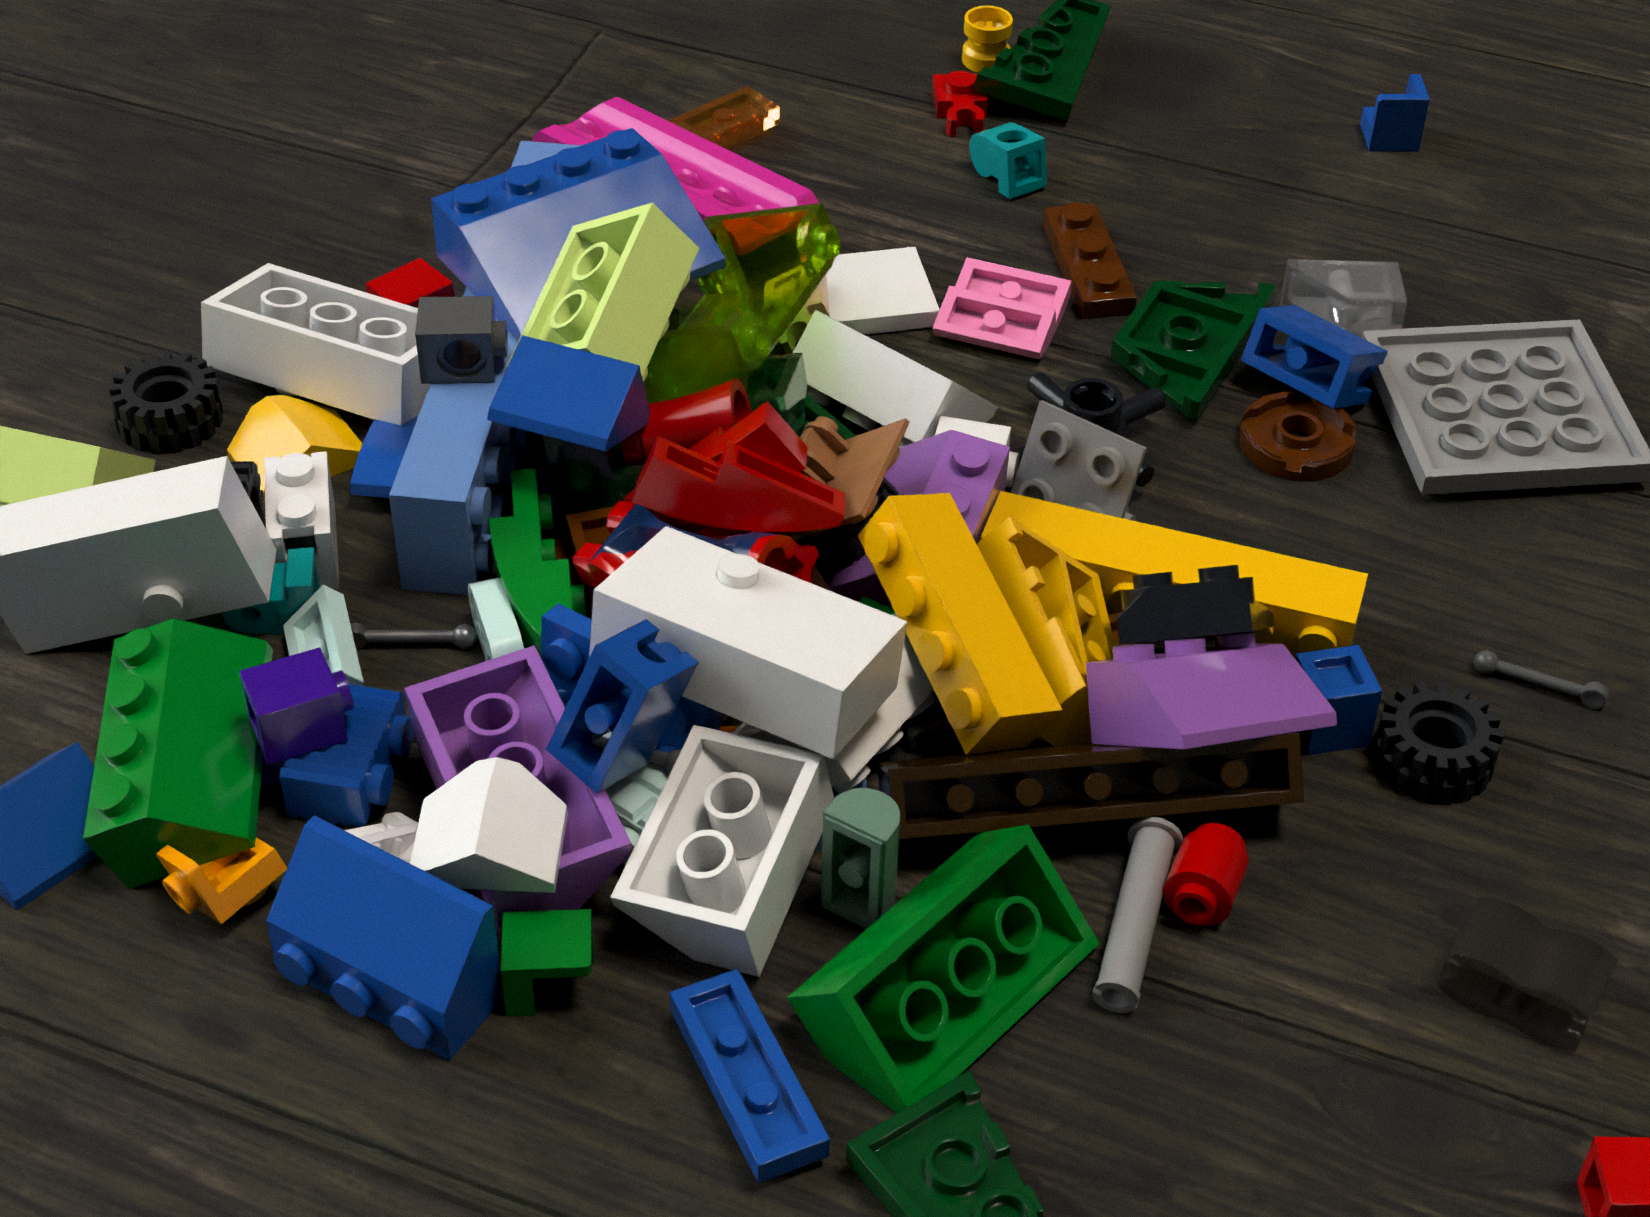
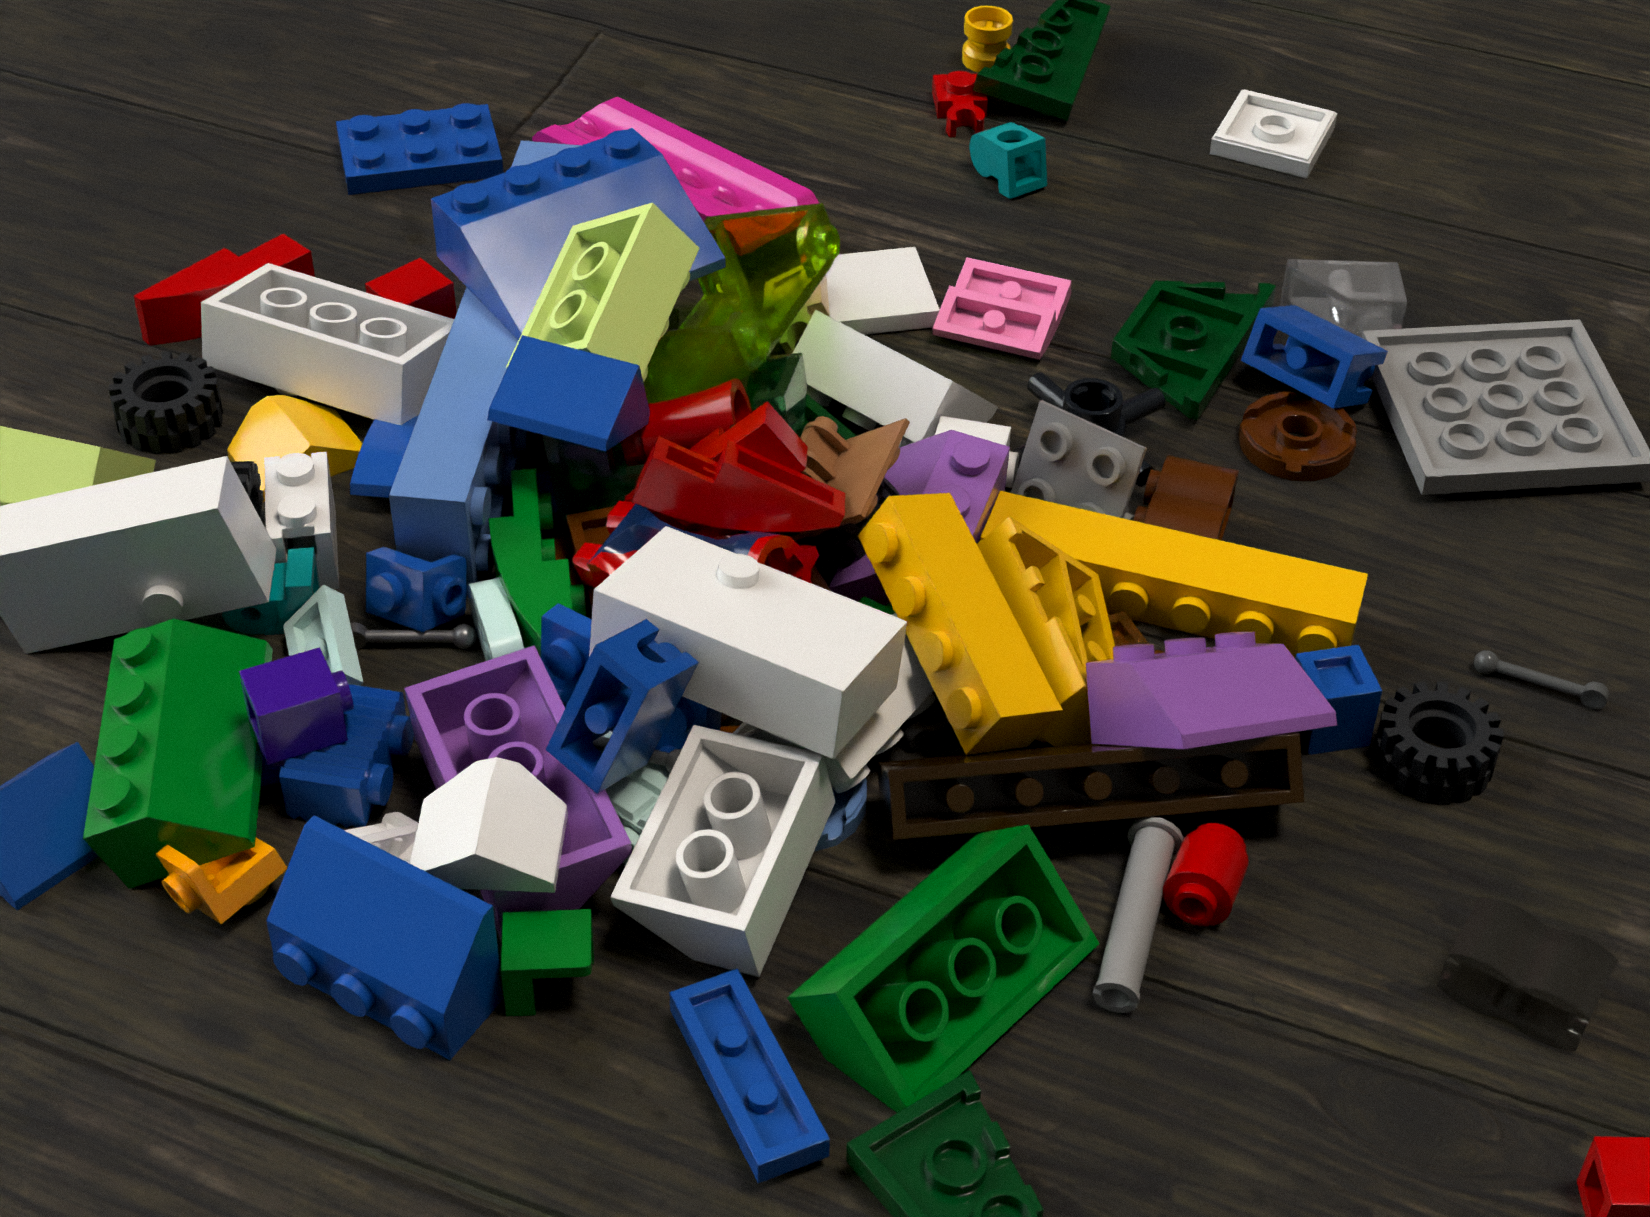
dark grey brick [415,296,508,384] -> none
clear orange plate [669,86,779,148] -> none
sand green brick [820,788,900,929] -> none
reddish brown plate [1042,203,1137,319] -> none
black slope [1117,565,1275,644] -> none
blue panel [1360,74,1430,151] -> none
none -> red slope [134,233,315,346]
none -> blue plate [336,103,504,195]
none -> blue bracket [366,547,467,632]
none -> reddish brown brick [1133,455,1239,541]
none -> white tile [1209,89,1337,179]

